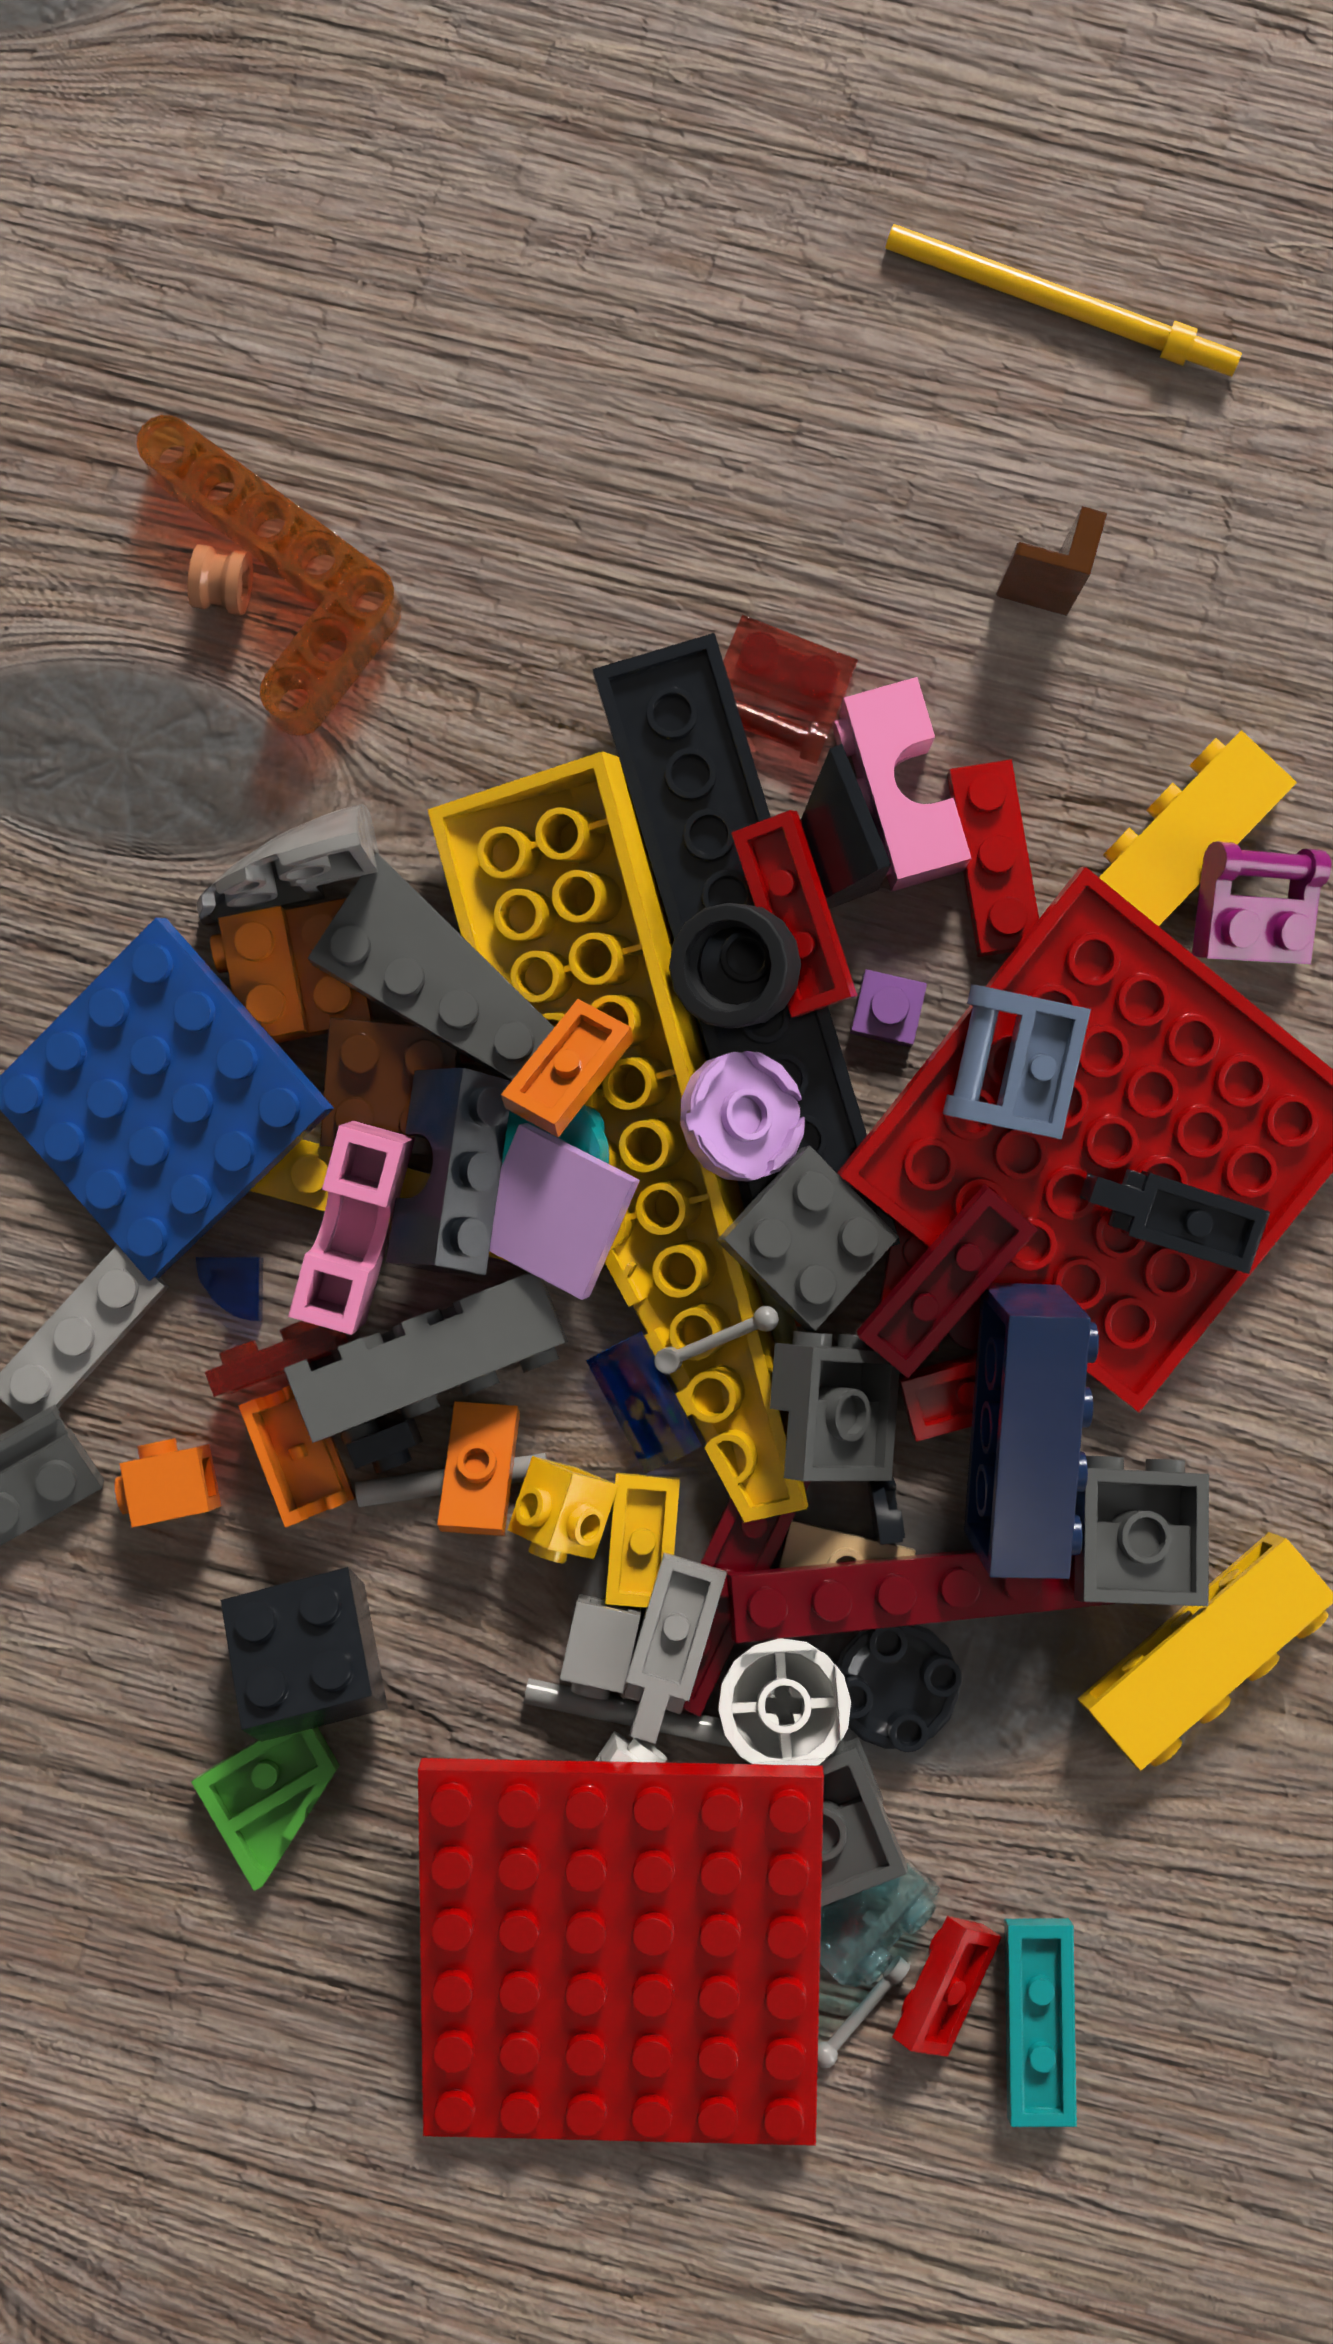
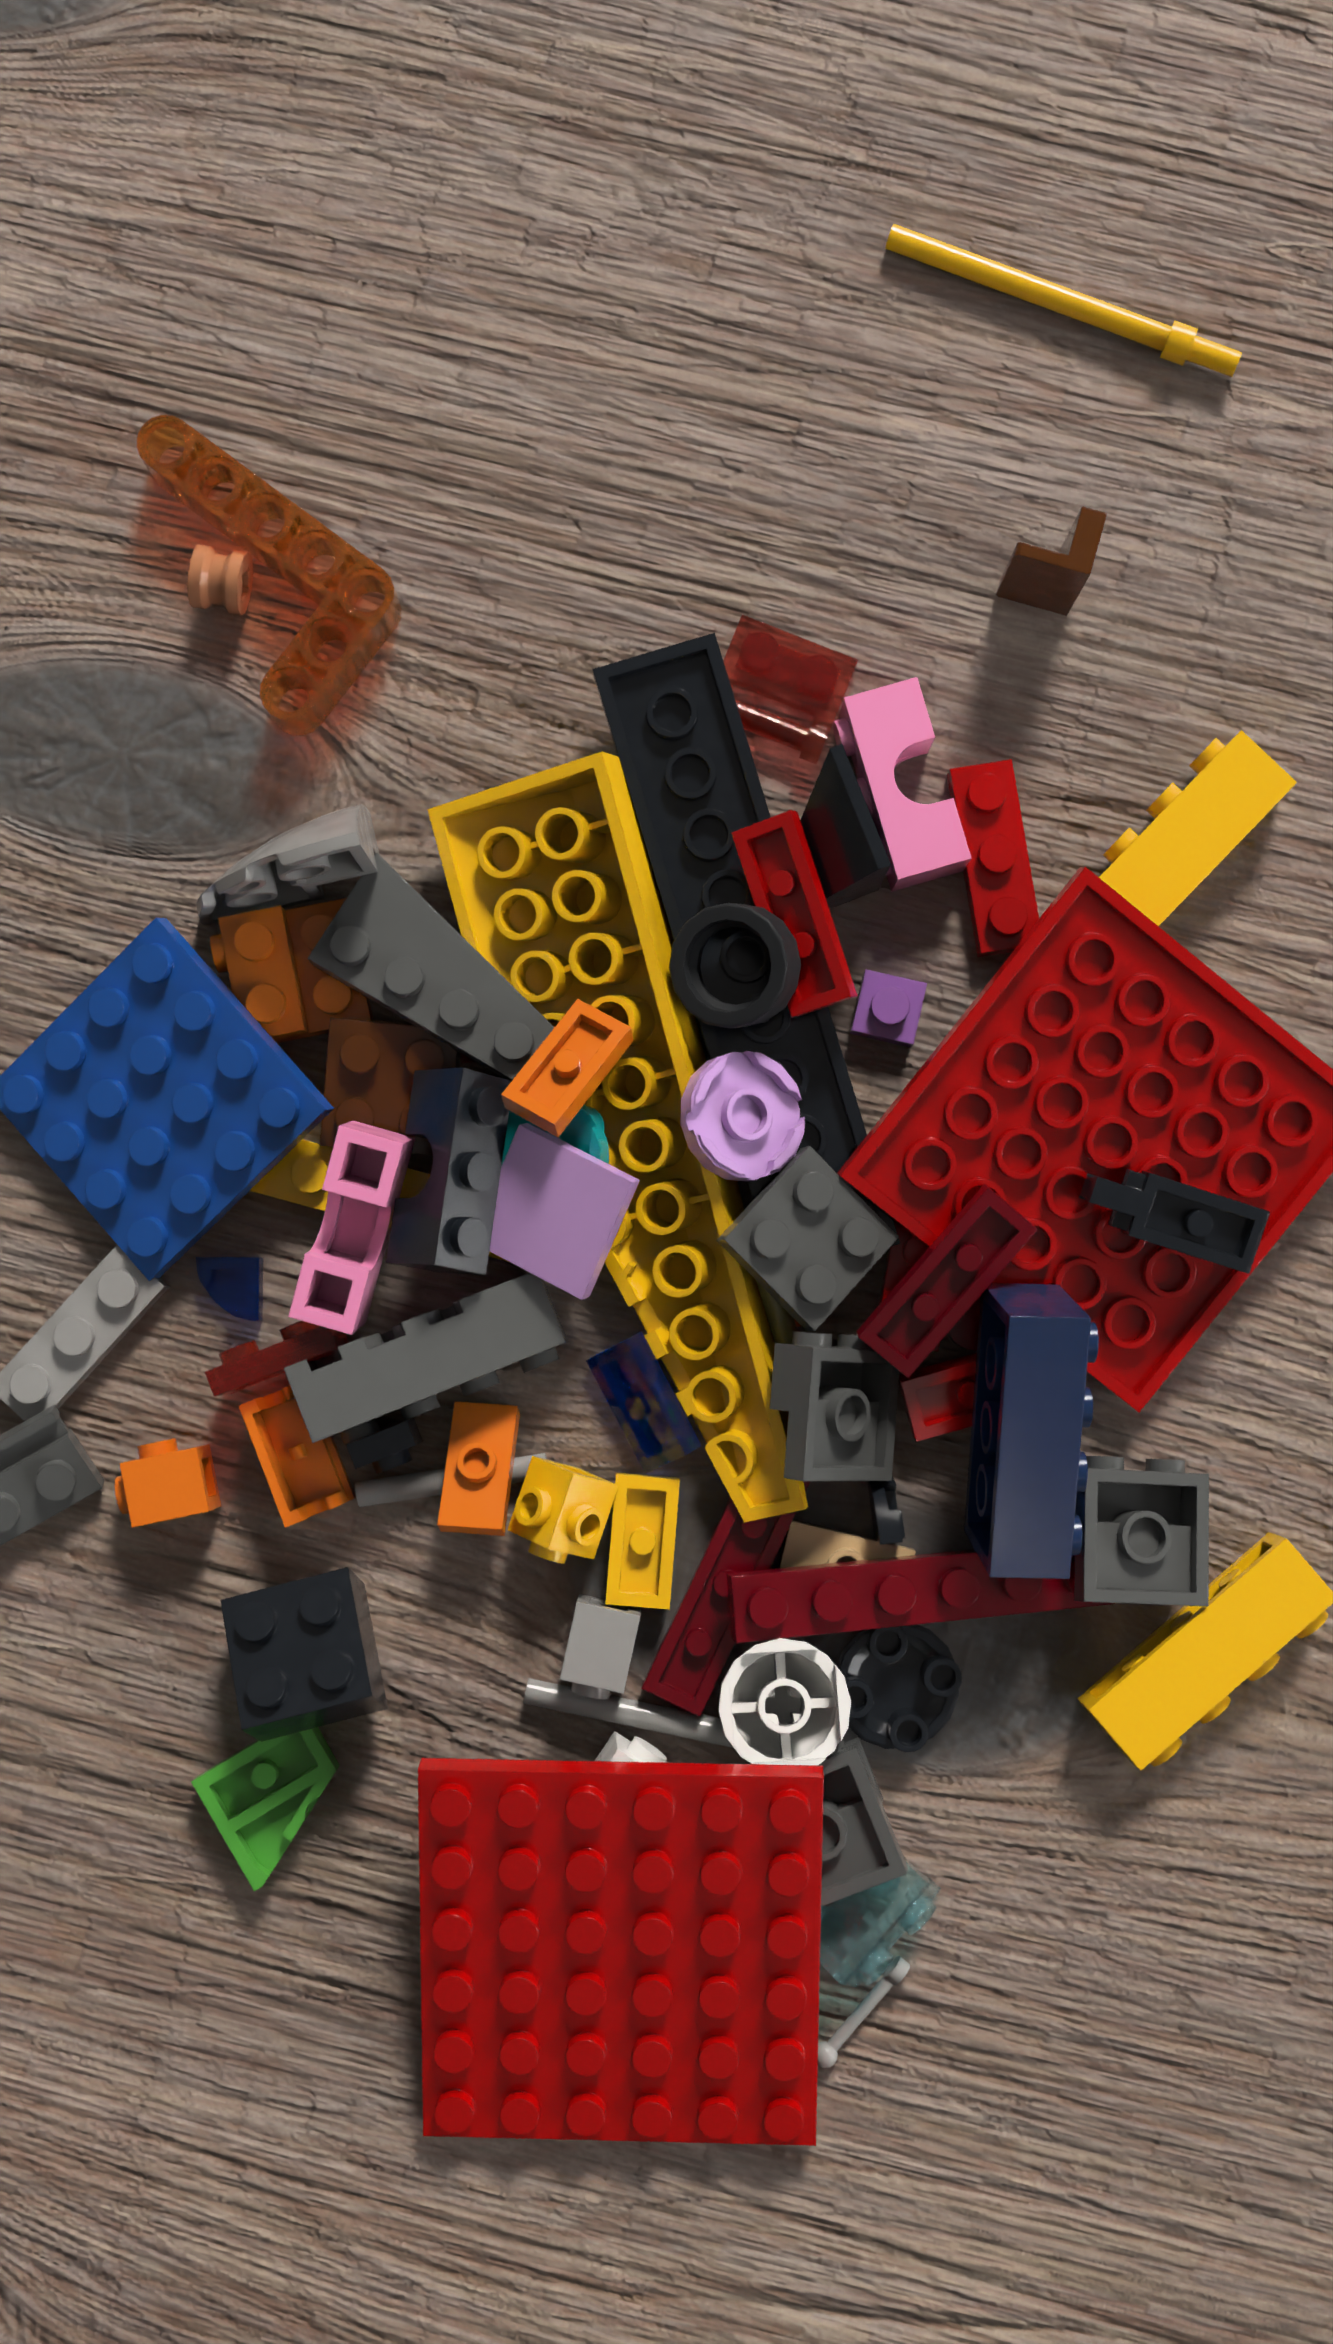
light grey hinge [624,1552,727,1744] -> none
light grey hinge [654,1306,779,1374] -> none
red plate [892,1916,1002,2057] -> none
sand blue plate [943,984,1091,1139] -> none
teal plate [1004,1918,1077,2127] -> none
magenta plate [1192,841,1331,964] -> none

